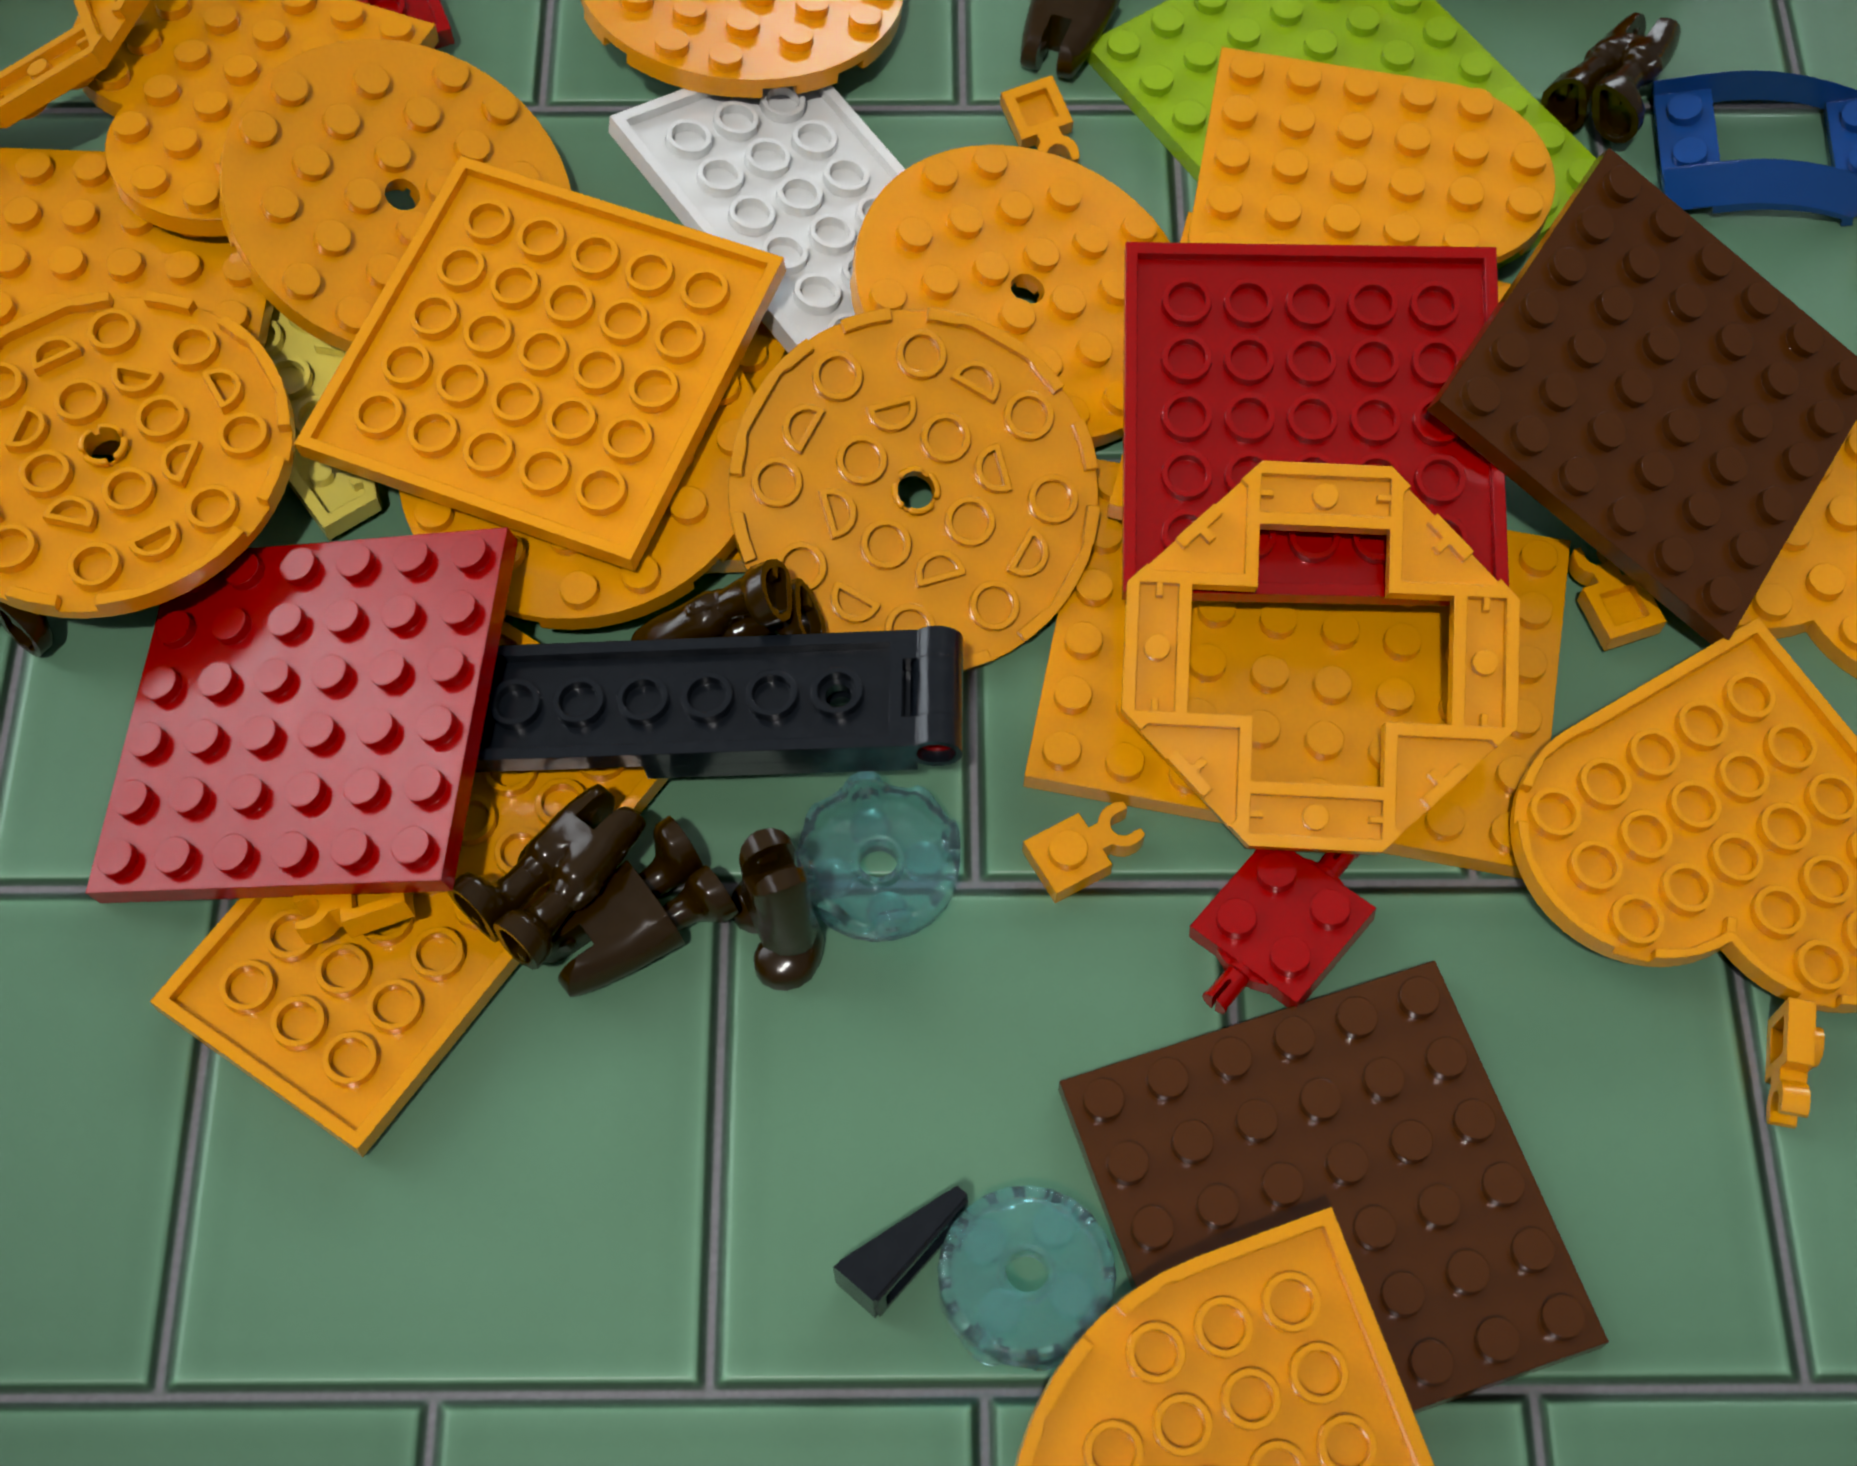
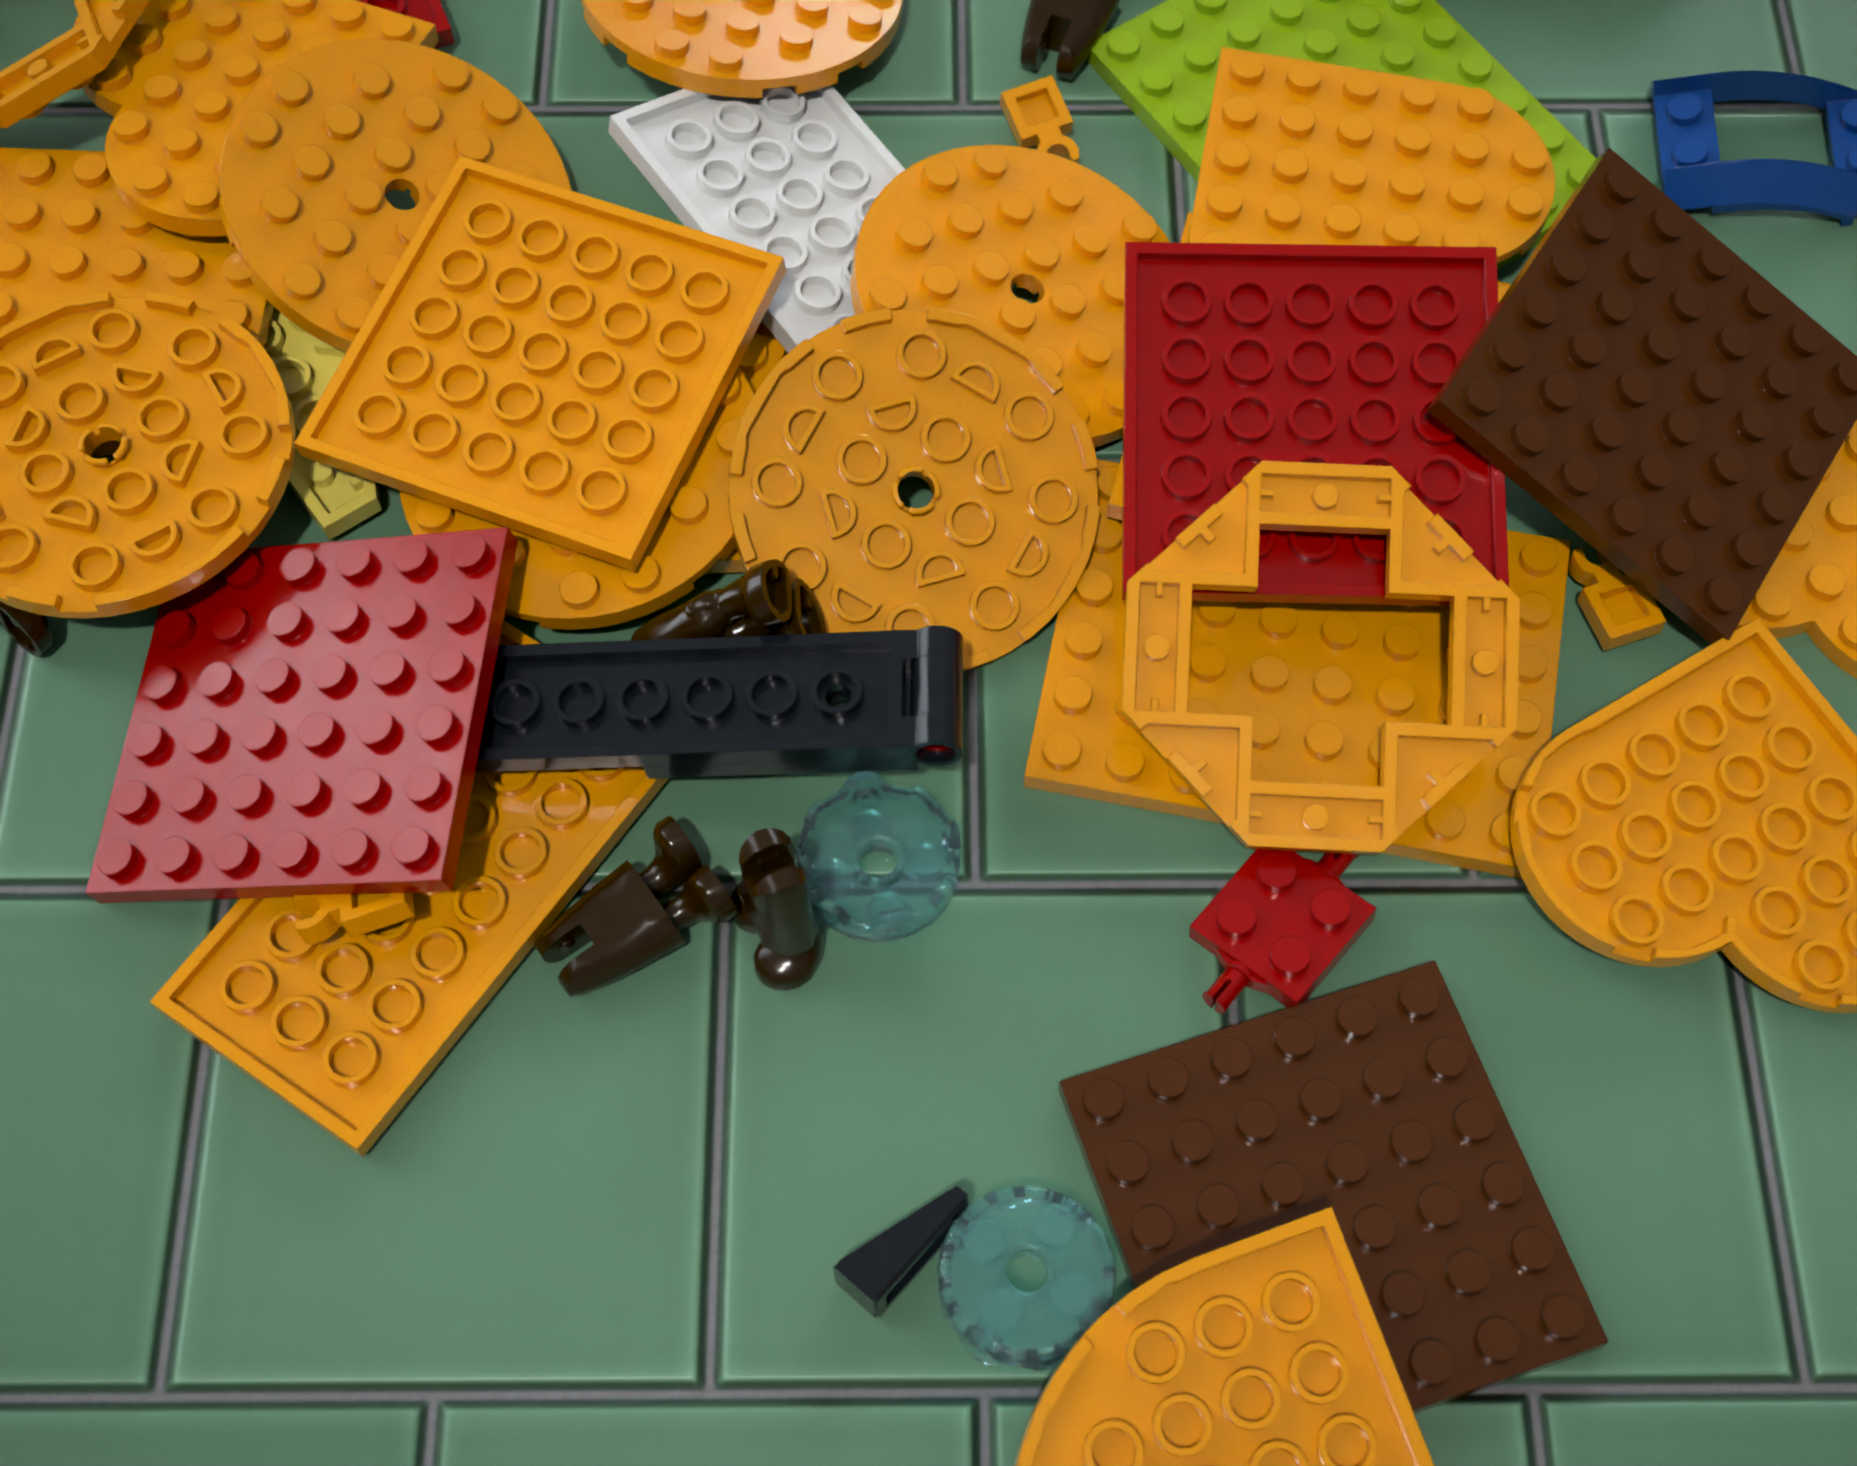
dark brown piece [447,784,646,969] -> none
light orange plate [1022,802,1145,904] -> none
dark brown piece [1540,12,1681,143] -> none
light orange plate [1765,997,1825,1129] -> none

